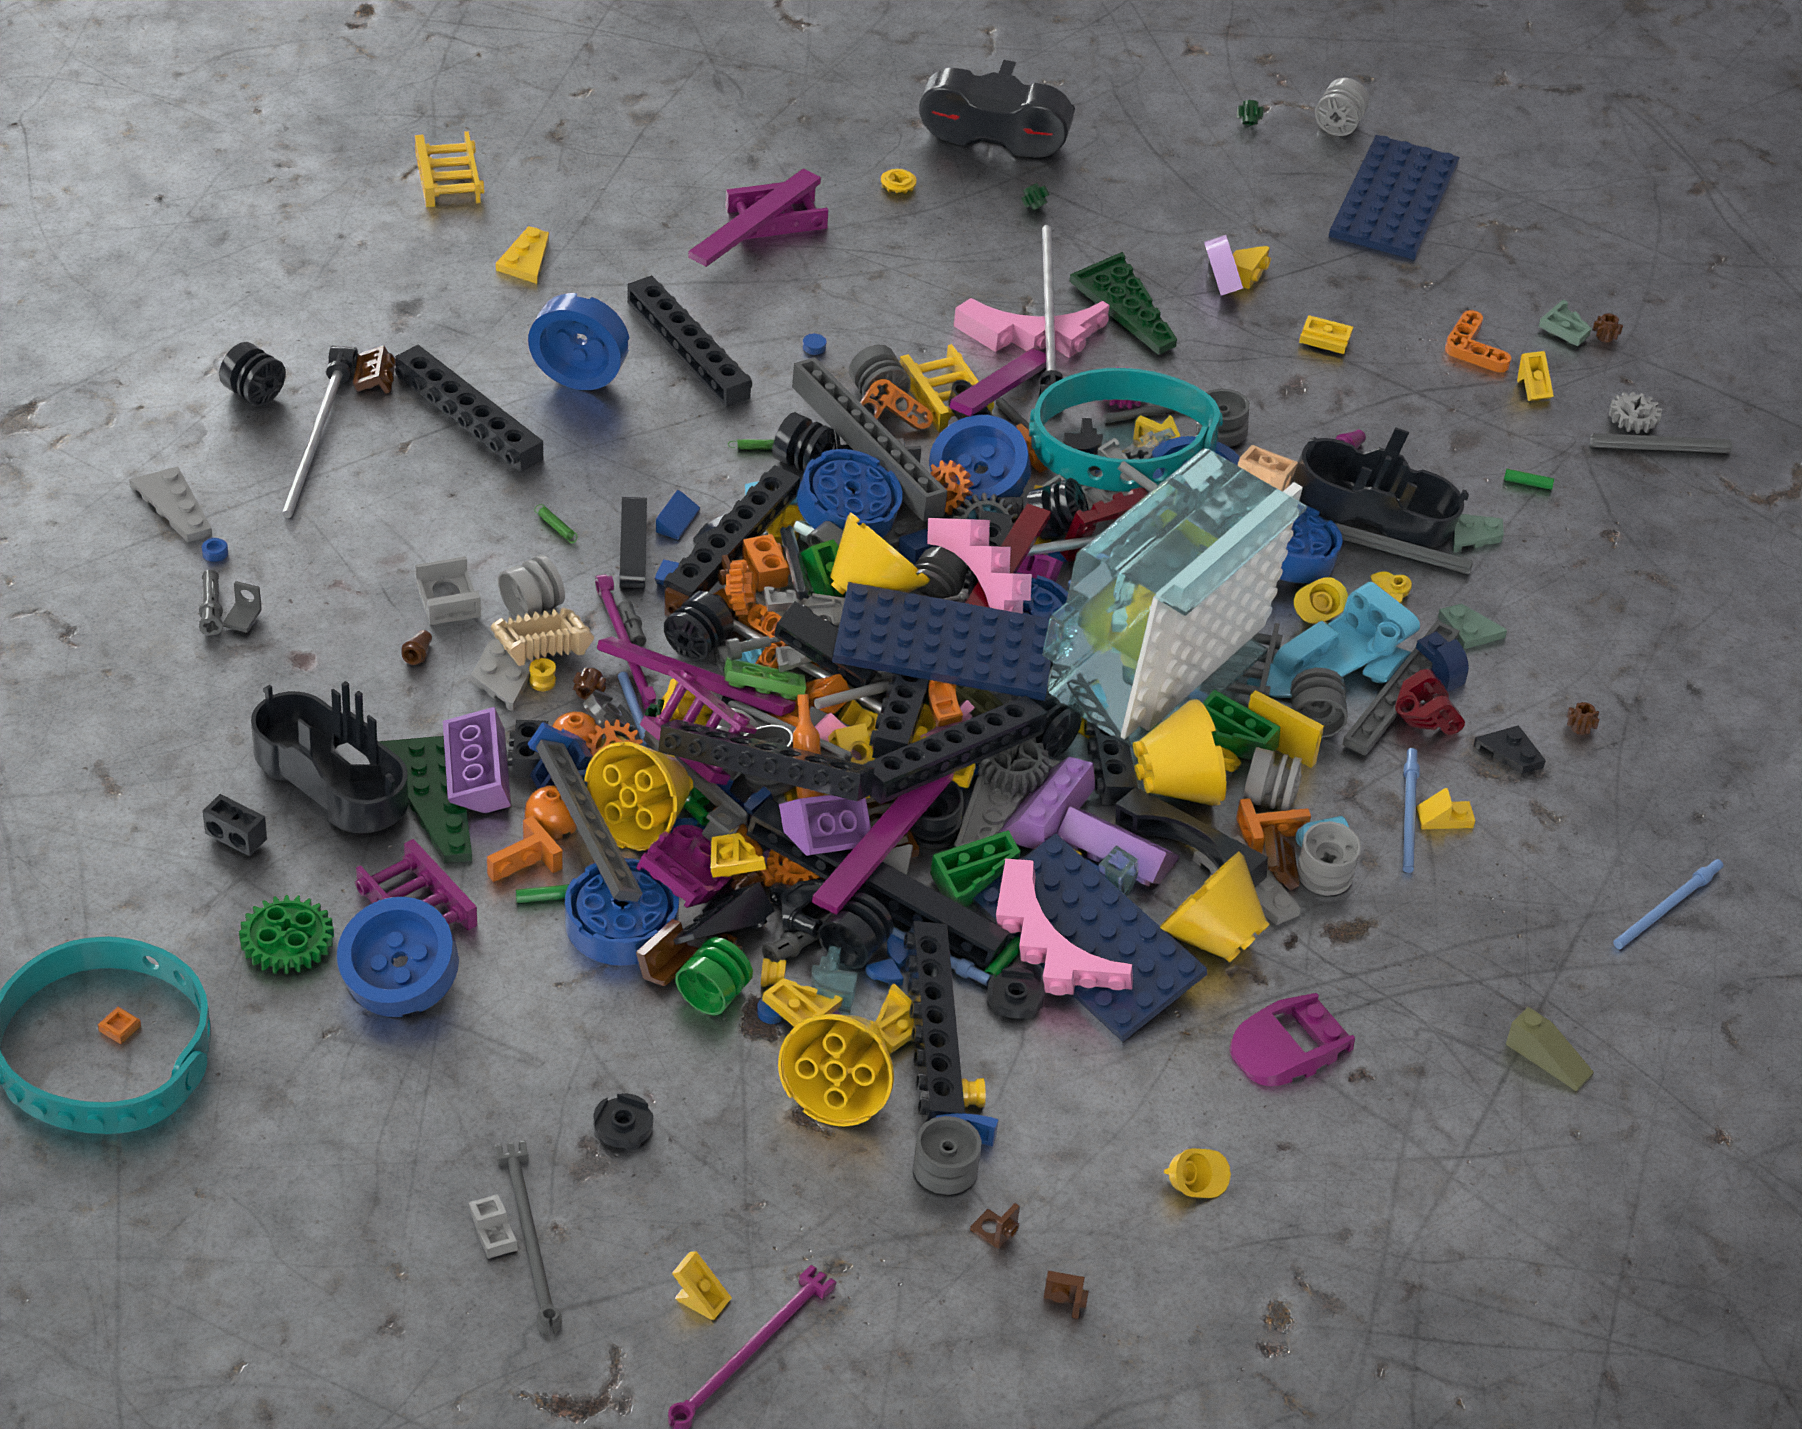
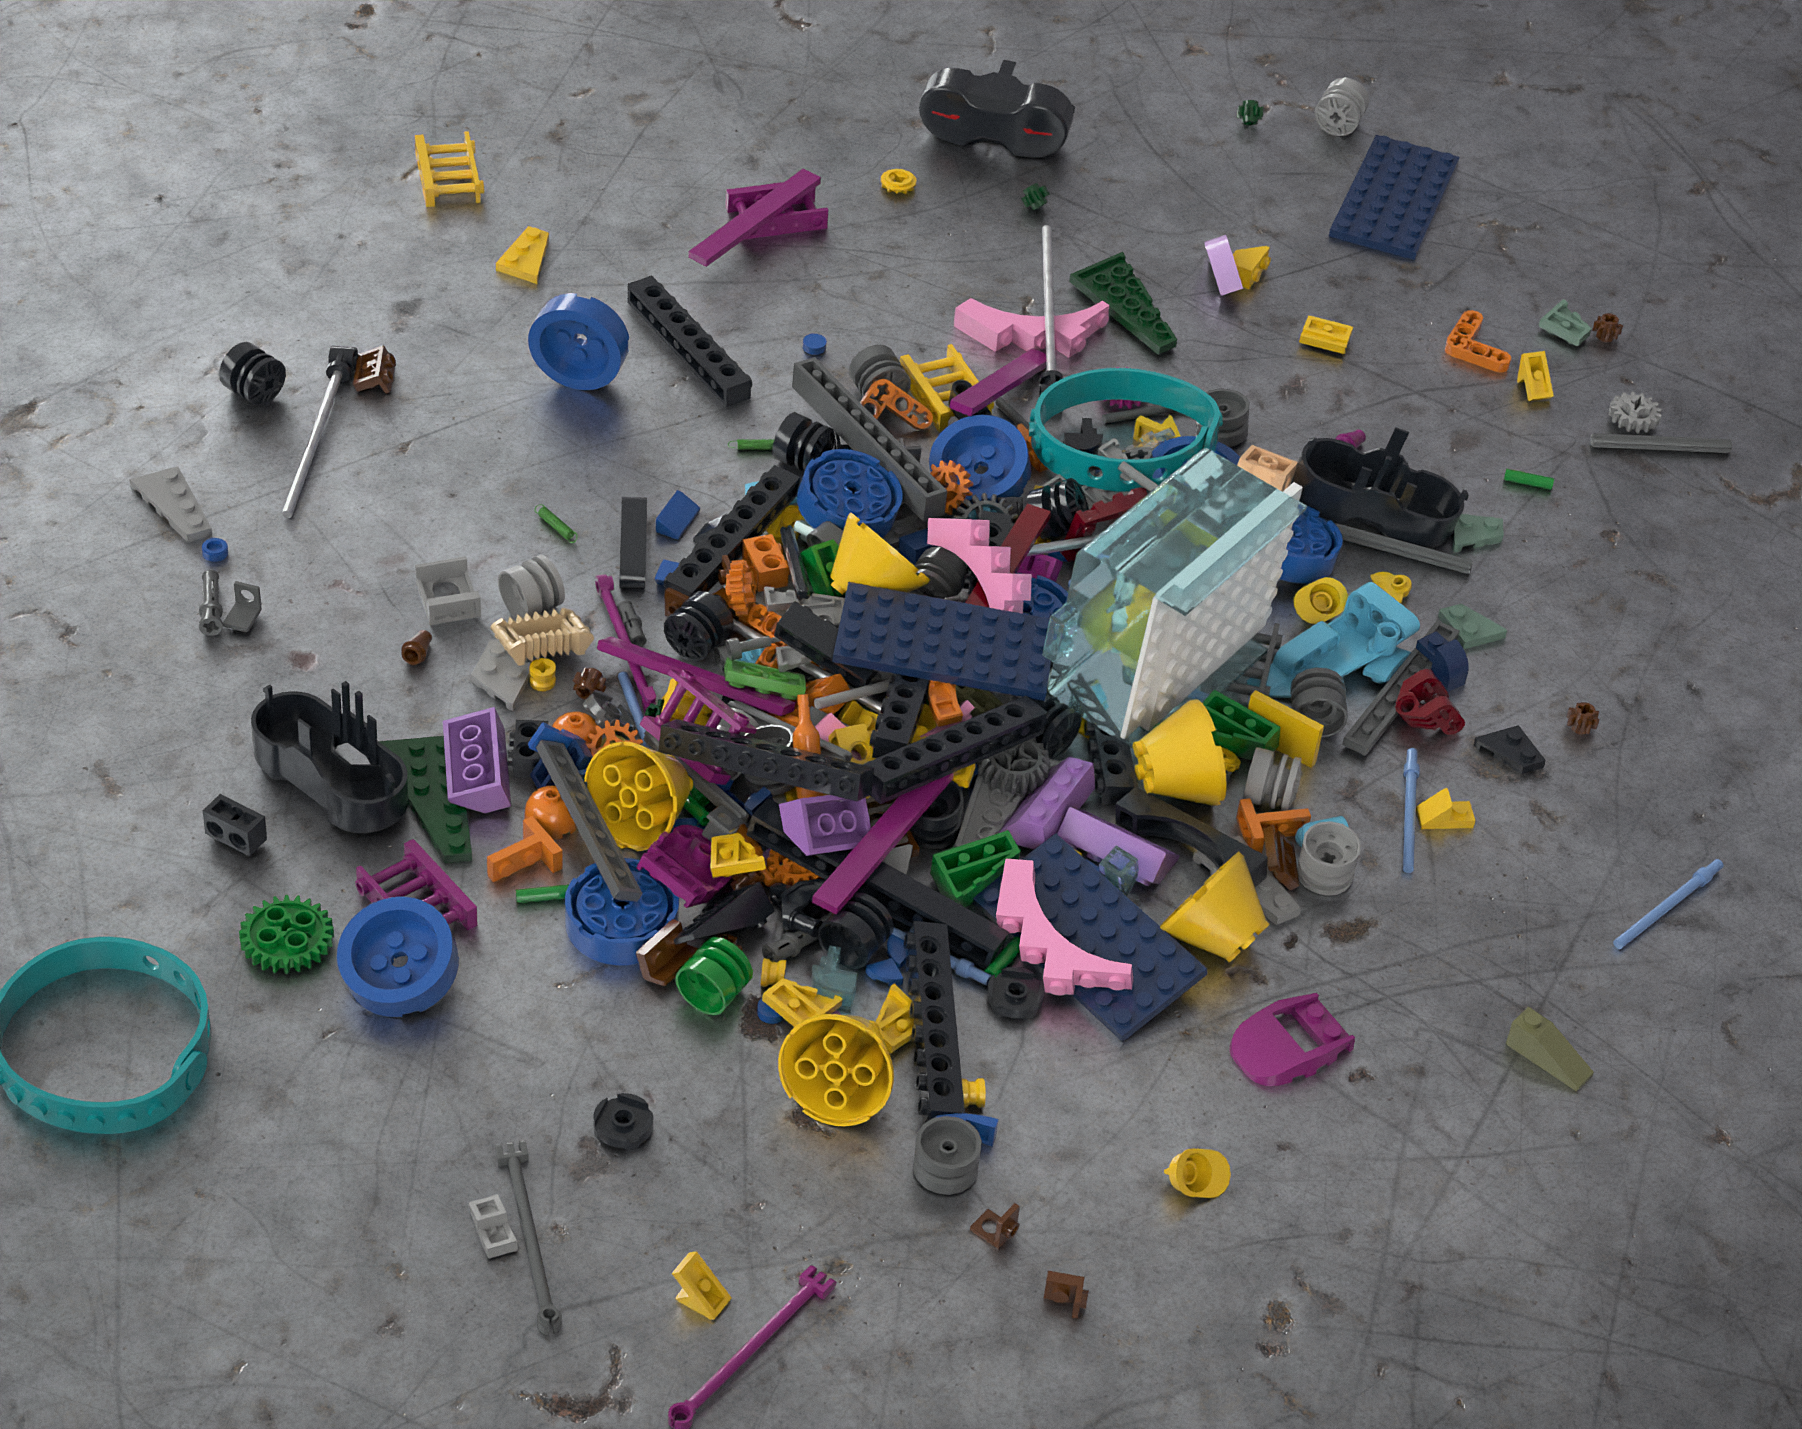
orange tile [98,1007,141,1044] -> none
black brick [395,345,544,472] -> none

